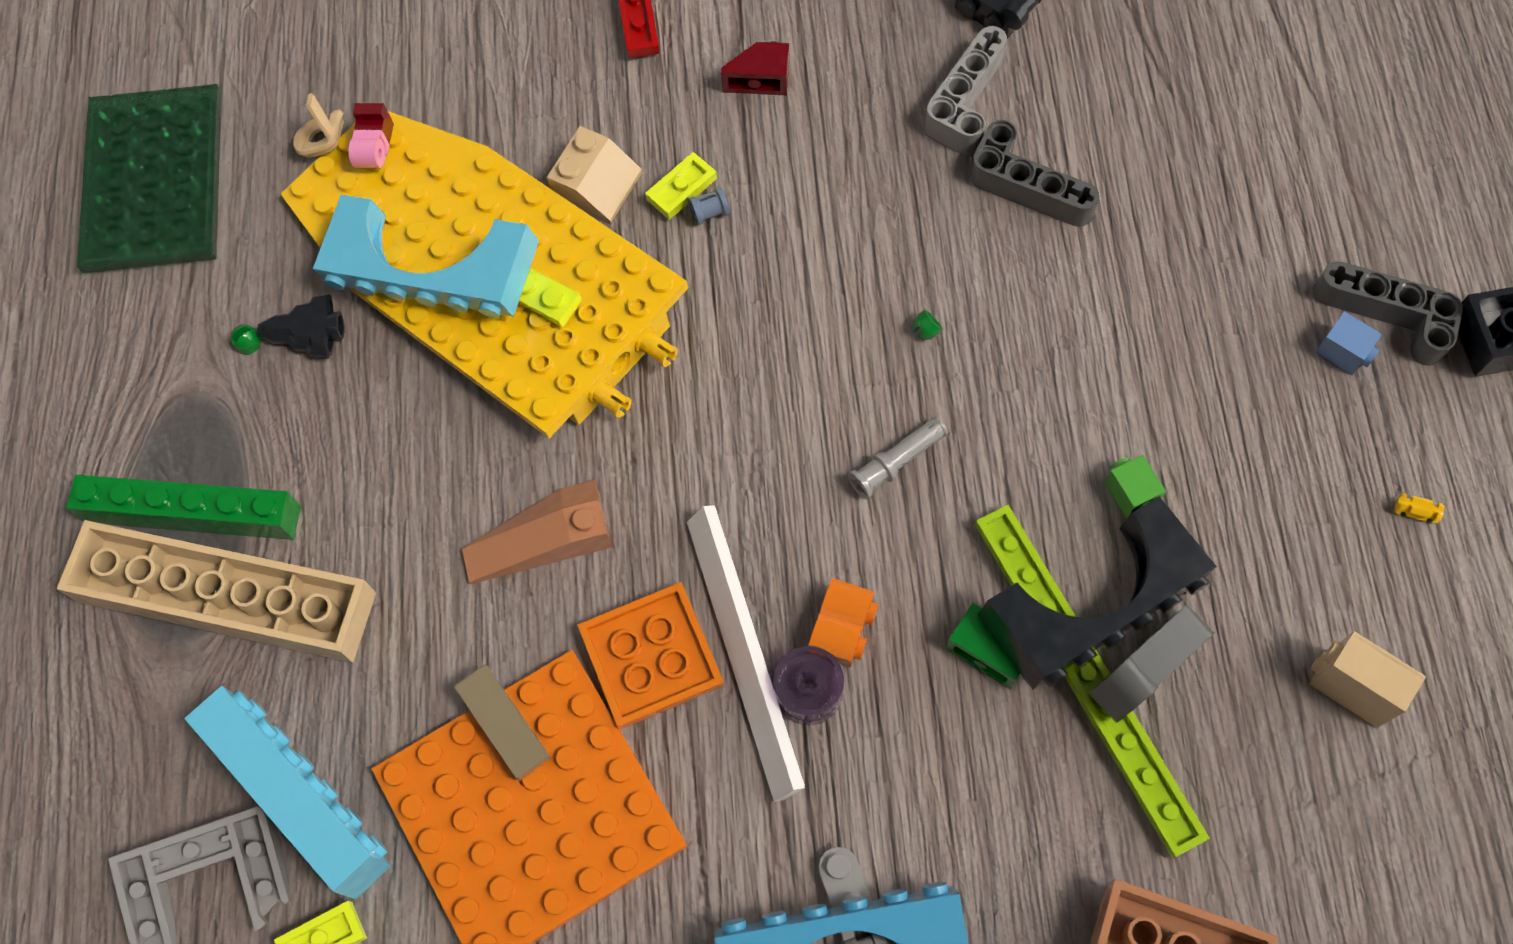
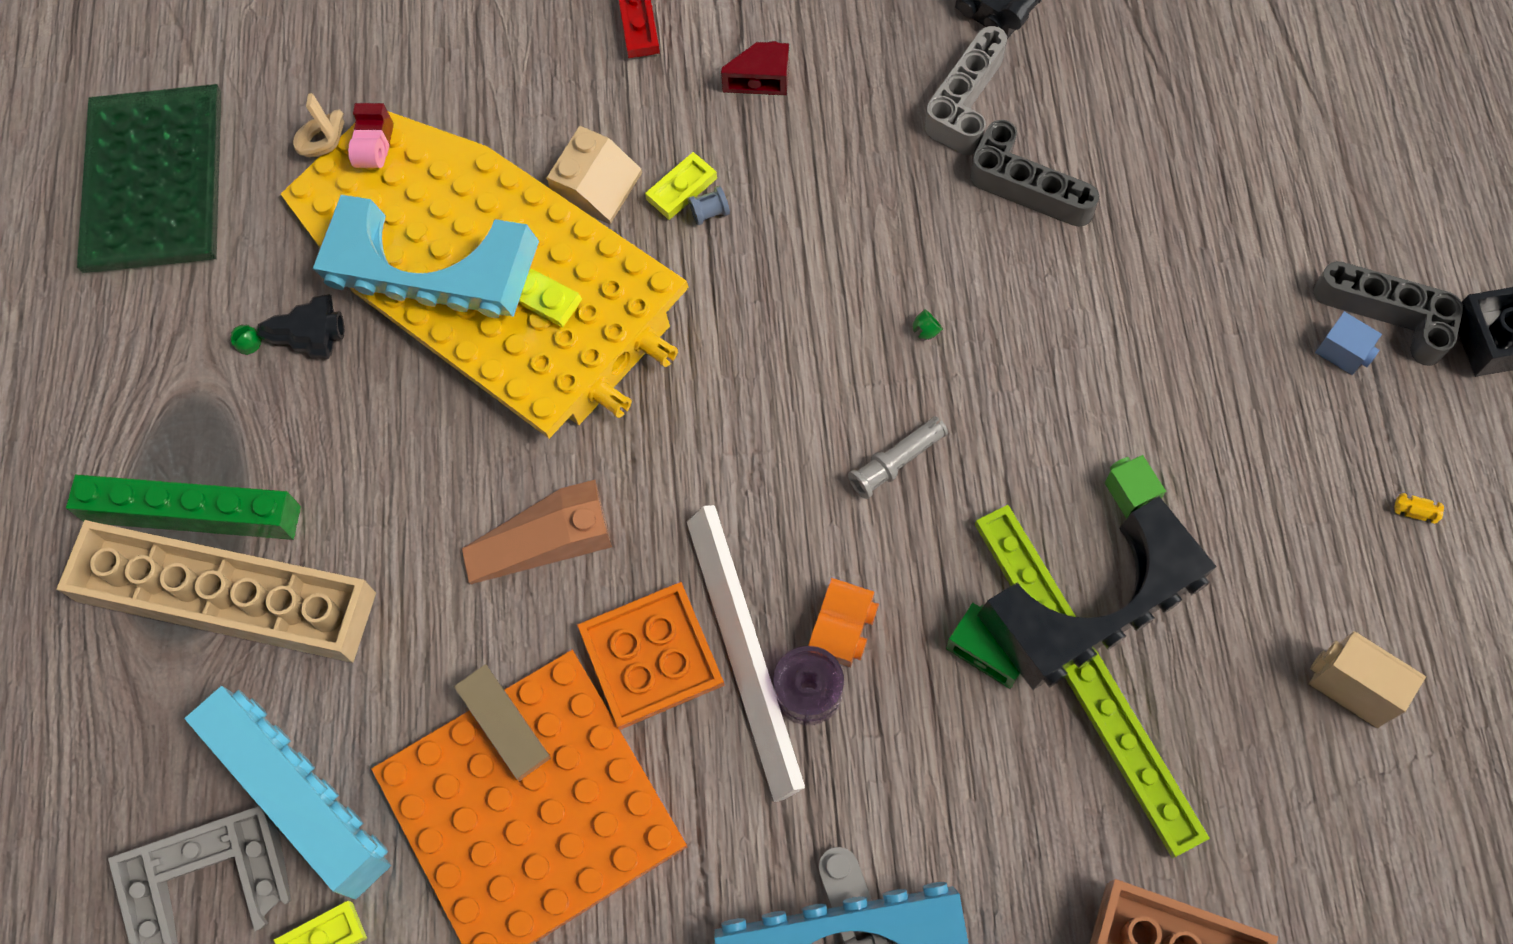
beam [1089,605,1214,723] -> none

